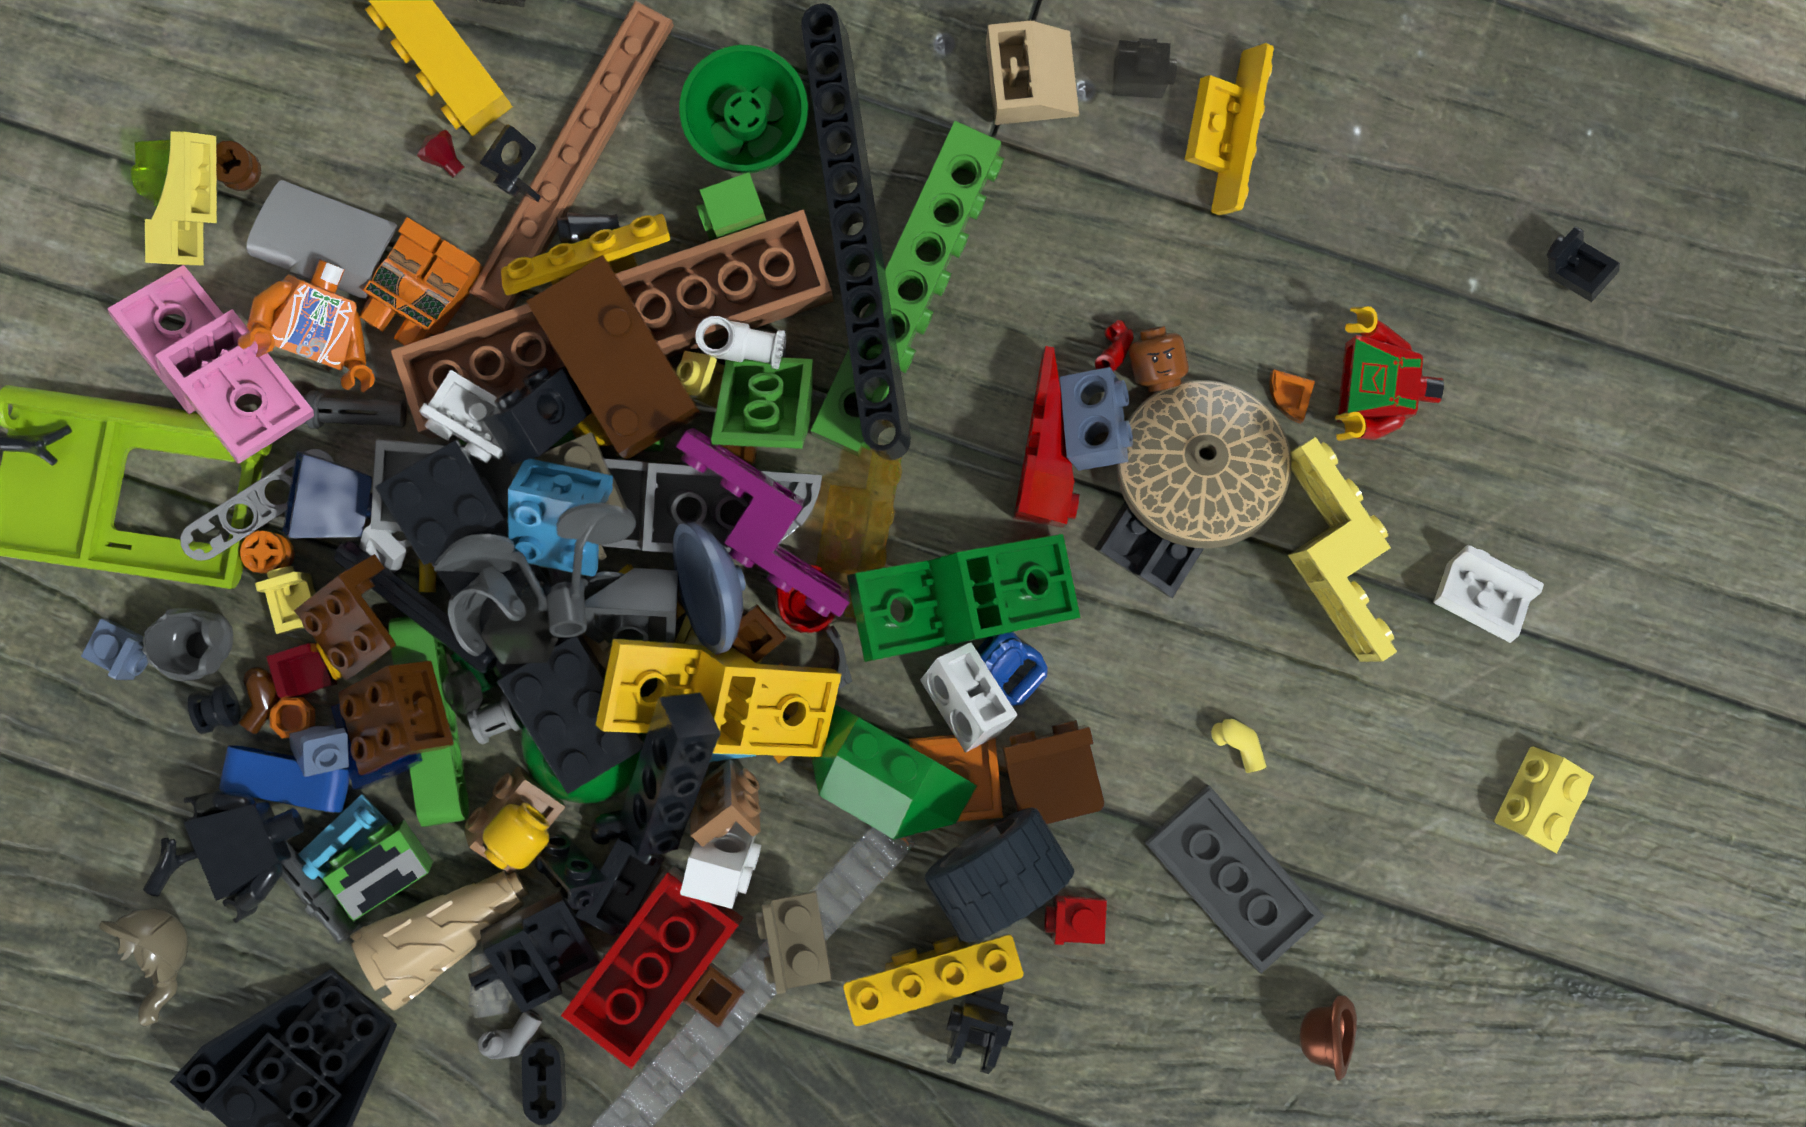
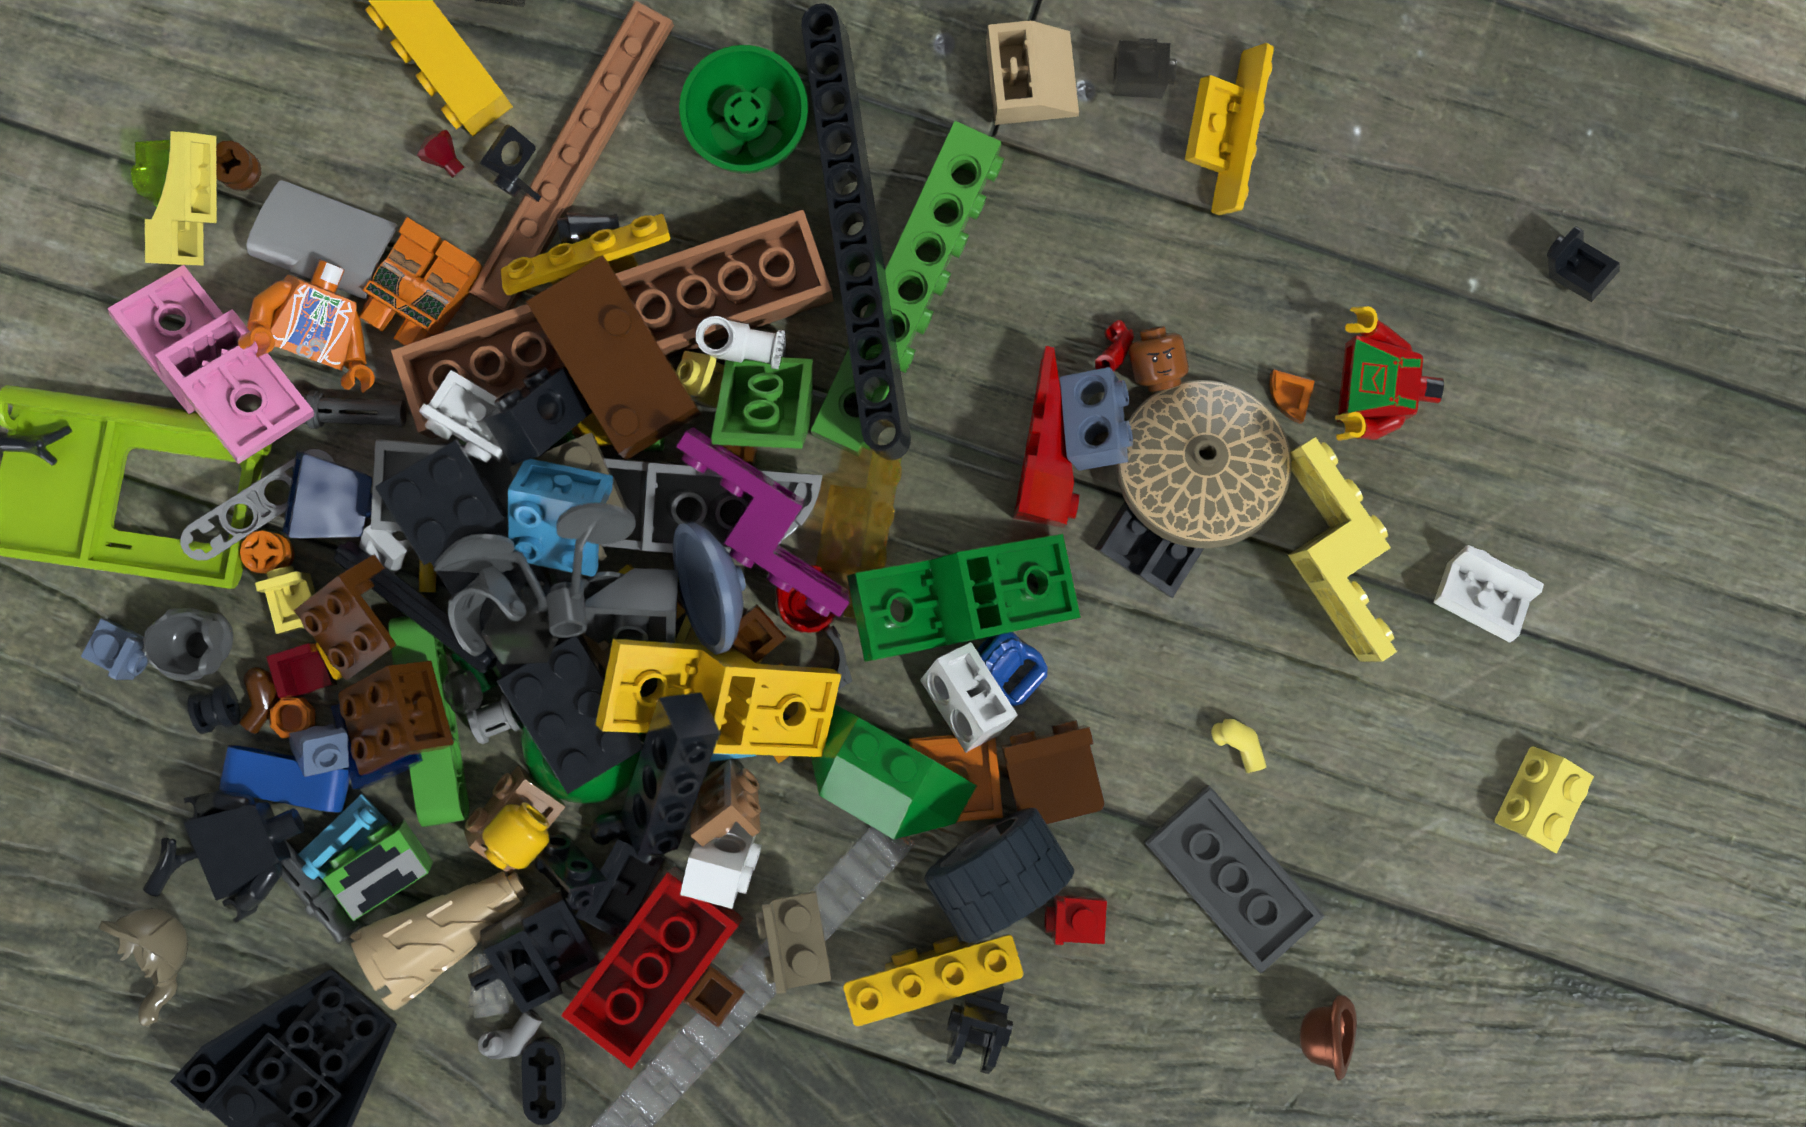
bright green brick [696,172,767,241] -> none

